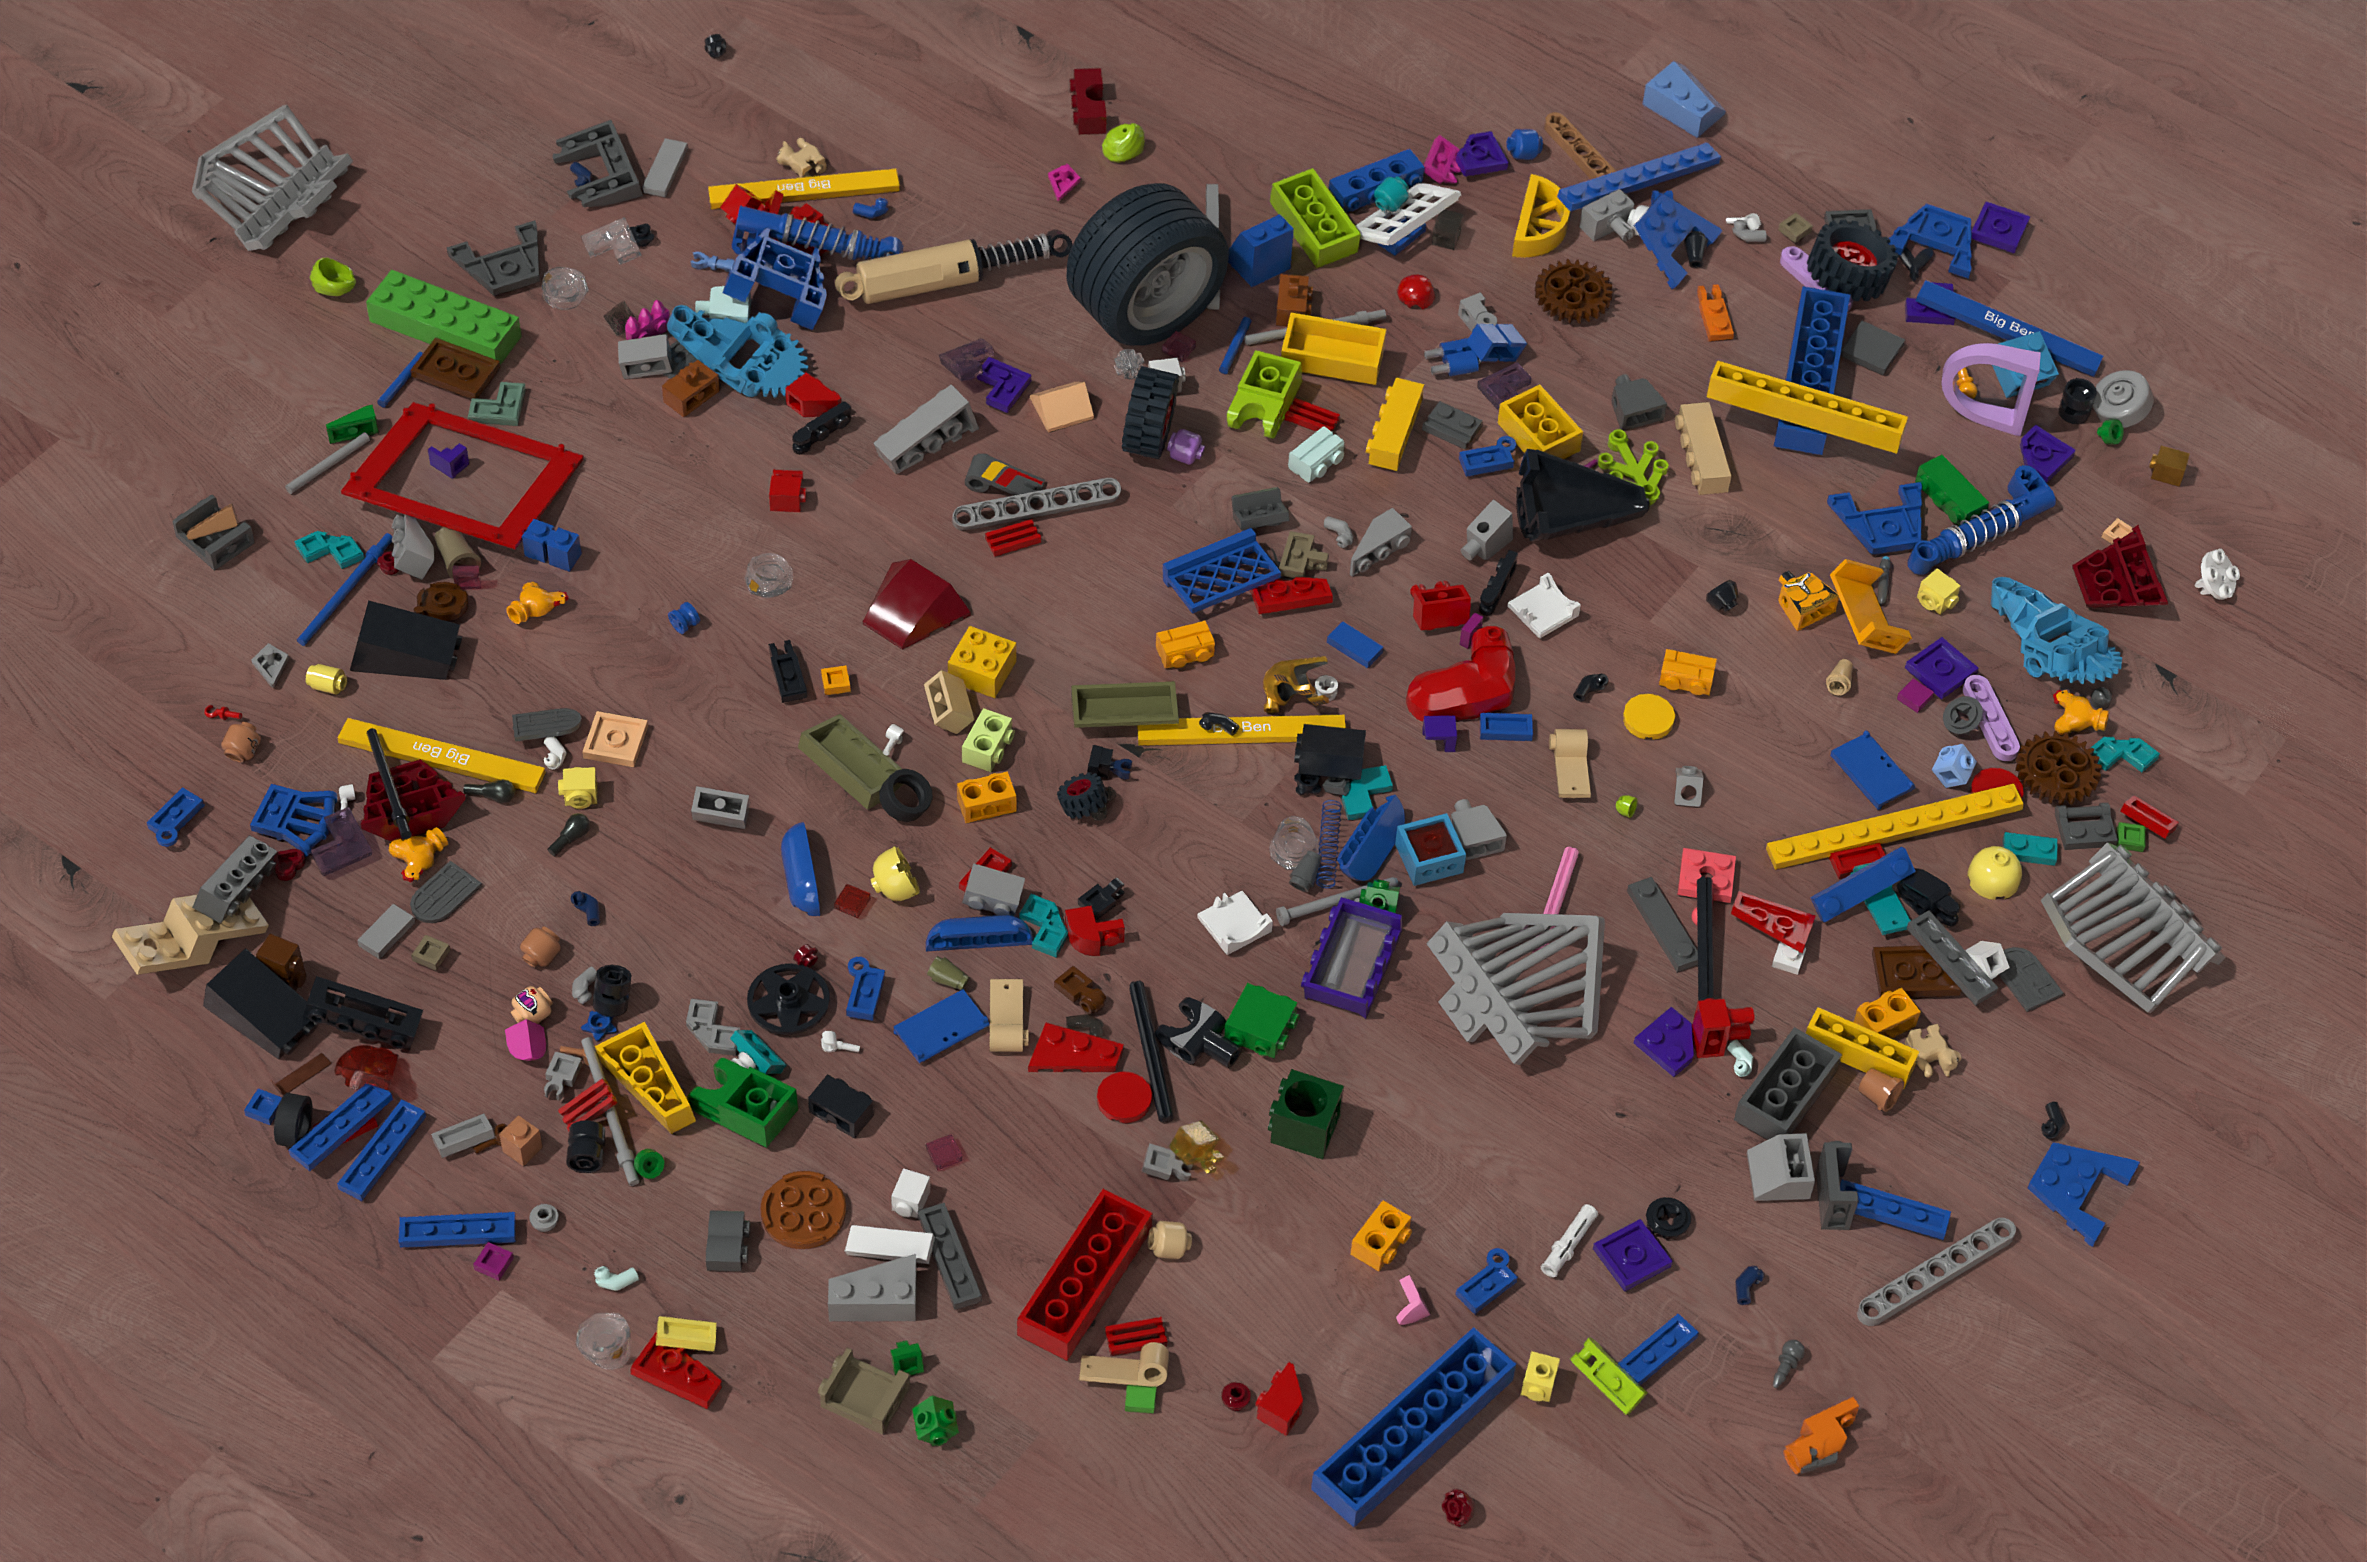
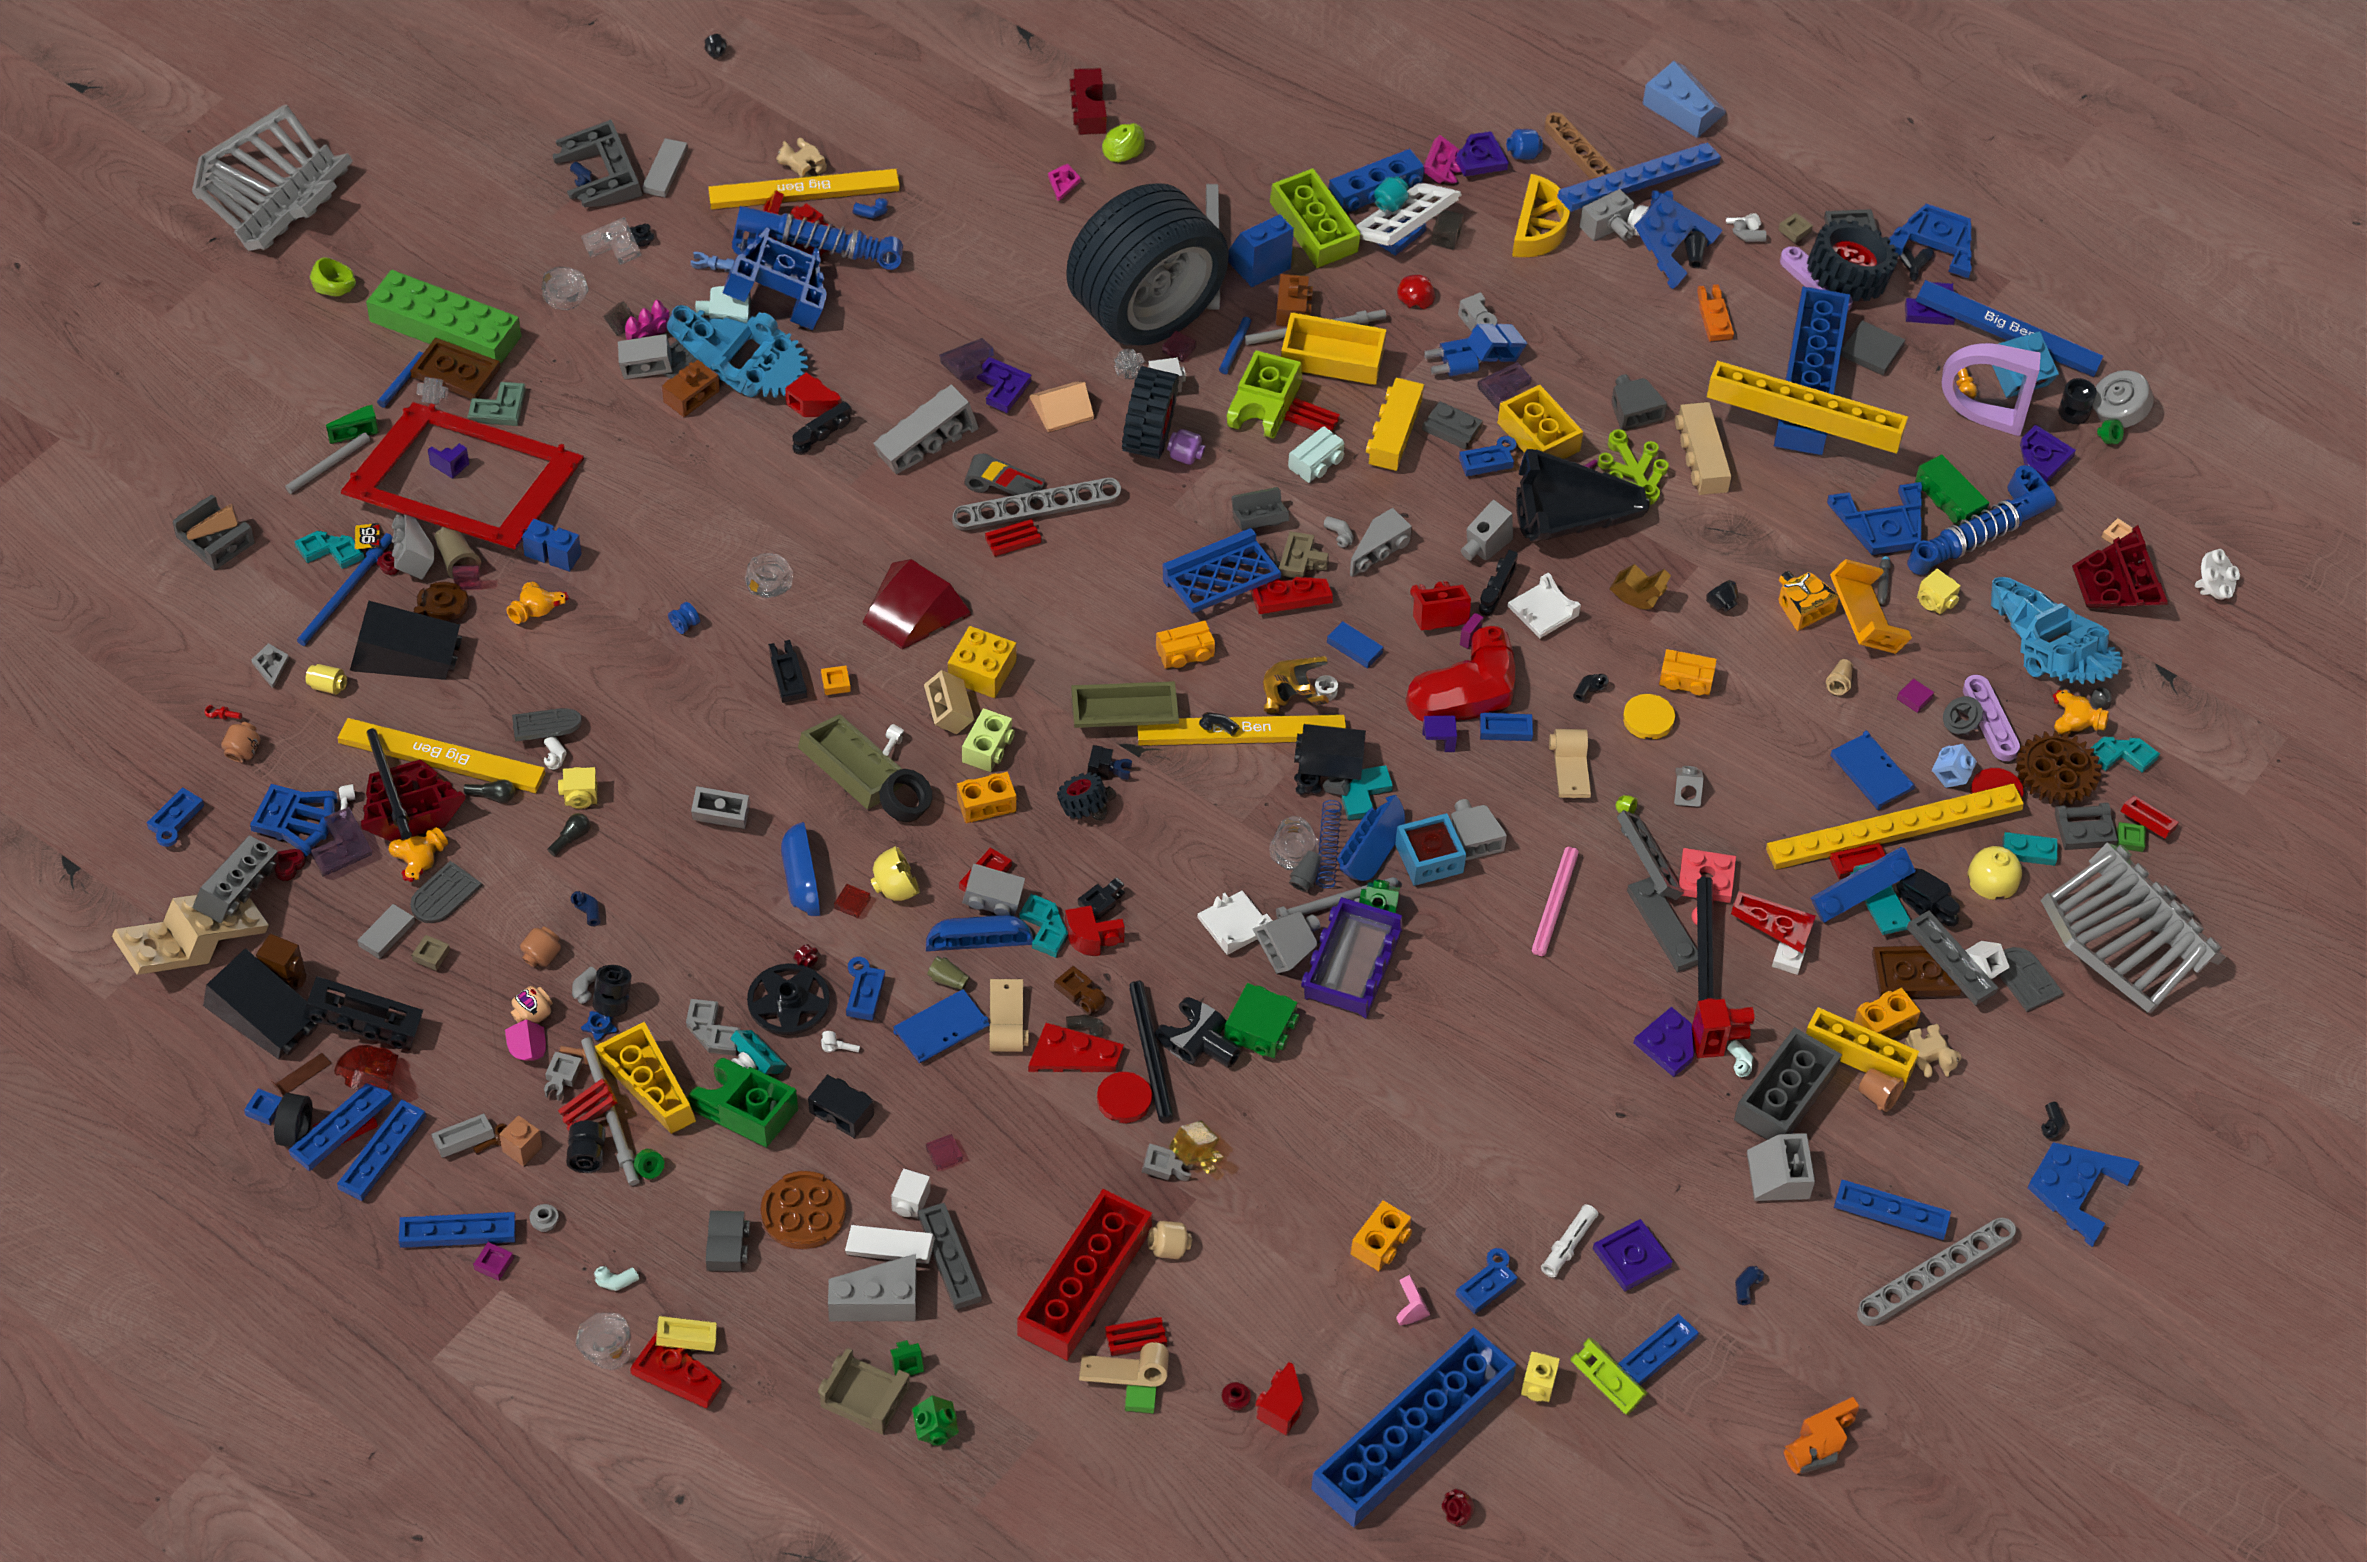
dark grey wing [447,220,540,296] -> none
light nougat tile [582,711,648,767] -> none
red brick [720,184,770,224] -> none
red brick [769,469,807,513] -> none
tan piece [835,229,1073,304] -> none
dark green brick [1267,1069,1344,1160] -> none
light grey plate [1426,913,1605,1065] -> none
reddish brown gear [1534,259,1613,324] -> none
black gear [1646,1197,1691,1239] -> none
dark grey bar [1773,1339,1805,1388] -> none
dark grey panel [1816,1141,1858,1230] -> none
dark purple plate [1905,637,1979,700] -> none
dark purple plate [1971,201,2030,253] -> none
pearl gold brick [2149,445,2190,487] -> none
none -> sticker [355,523,379,549]
none -> clear gear [416,377,449,405]
none -> light grey torso [1253,911,1320,974]
none -> pearl gold brick [1610,564,1671,609]
none -> dark grey plate [1617,810,1684,900]

